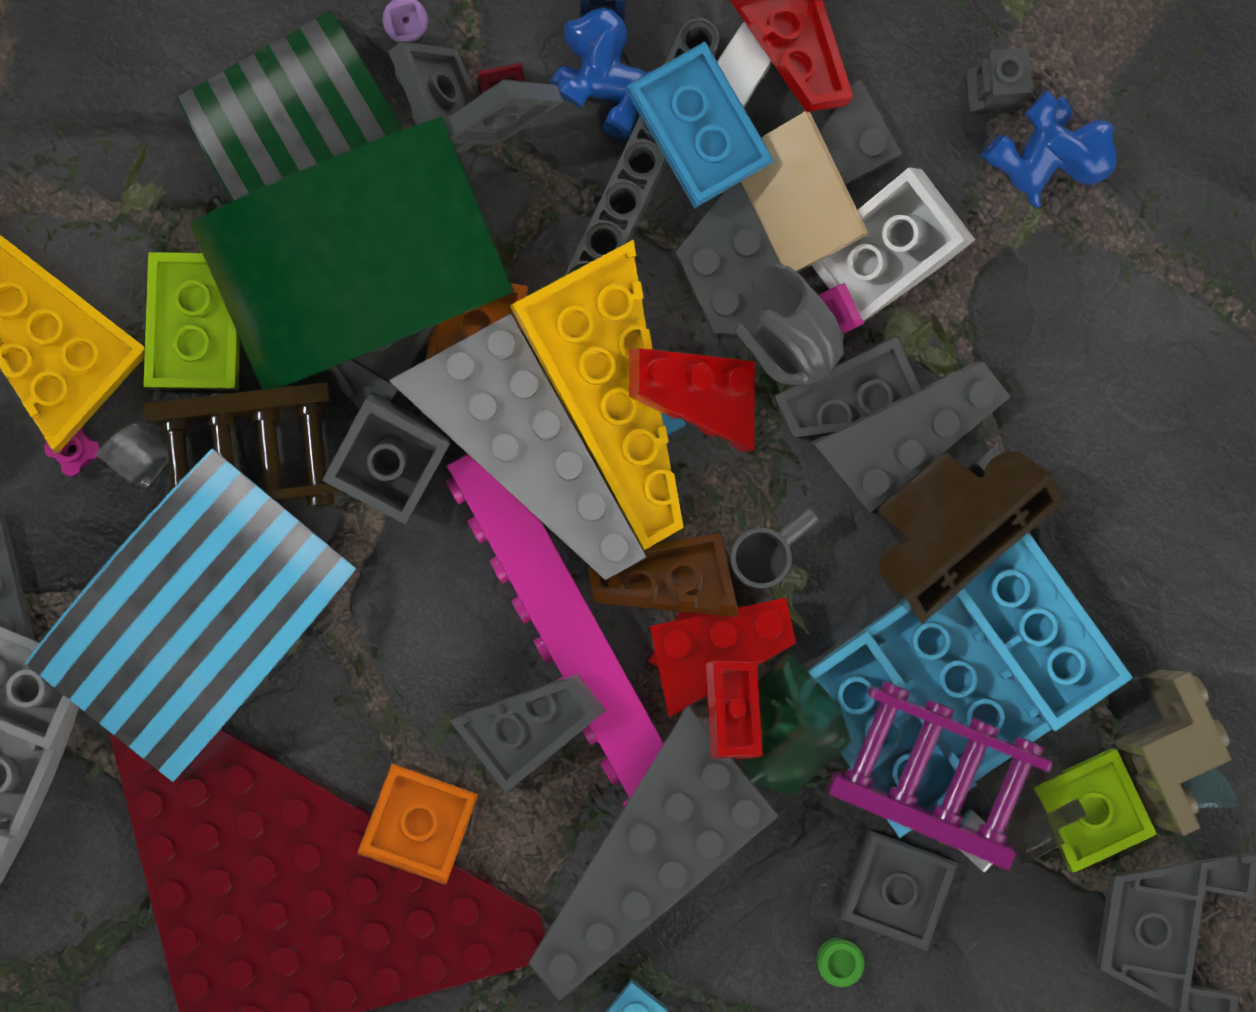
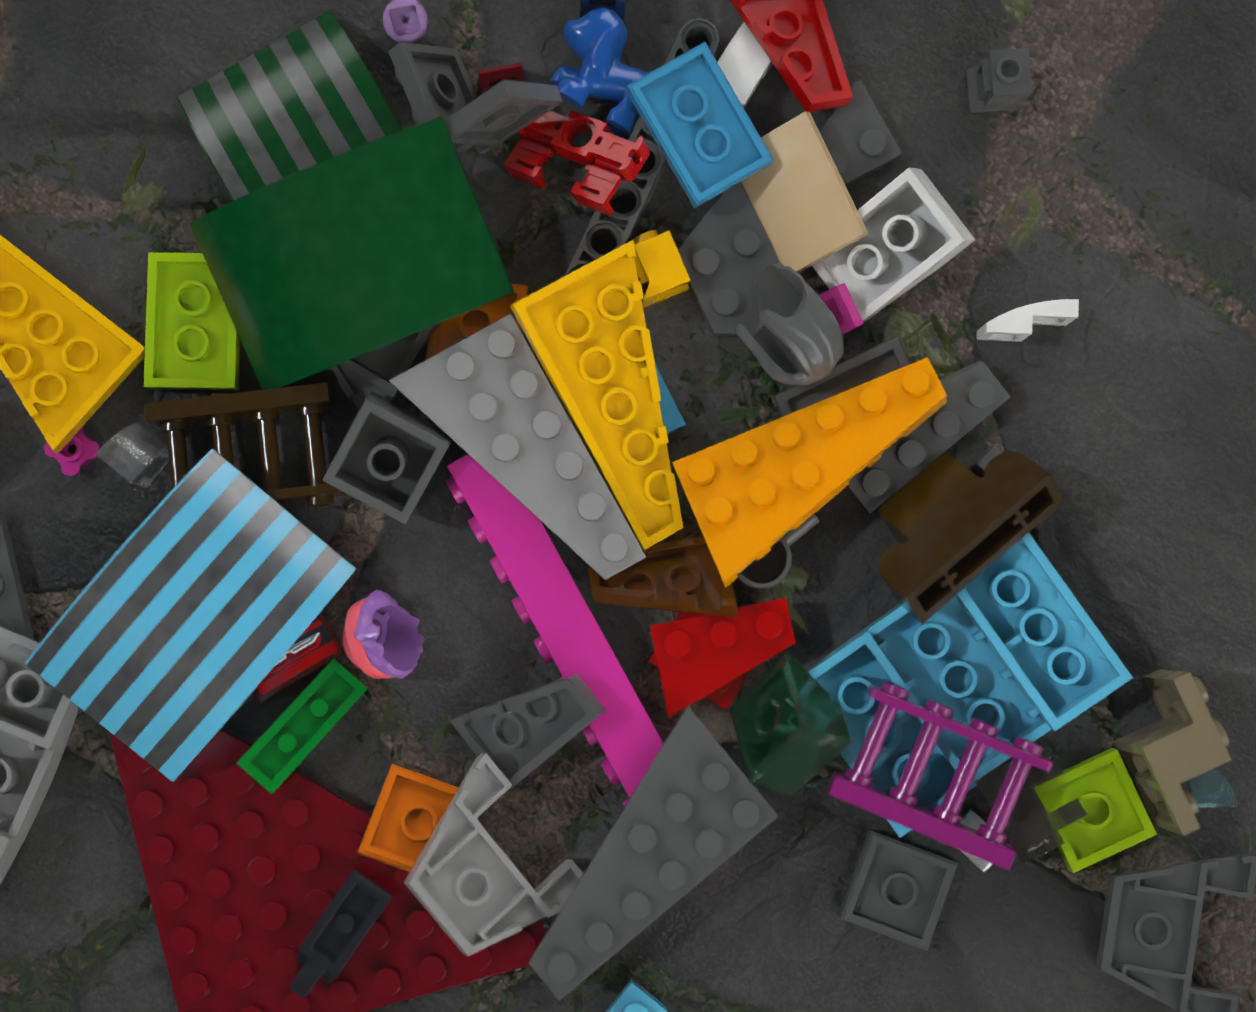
red wing [629,348,755,452] -> none
red plate [706,661,762,759] -> none
bright green tile [816,937,864,987] -> none
blue animal [980,90,1117,208] -> none
none -> green plate [237,658,368,795]
none -> slope [253,613,344,704]
none -> black hinge [289,868,394,999]
none -> medium lavender hair [342,590,424,679]
none -> light grey wing [404,753,583,956]
none -> red piece [504,110,650,216]
none -> yellow window [633,230,691,308]
none -> light orange wing [672,357,947,588]
none -> white slope [977,299,1079,342]

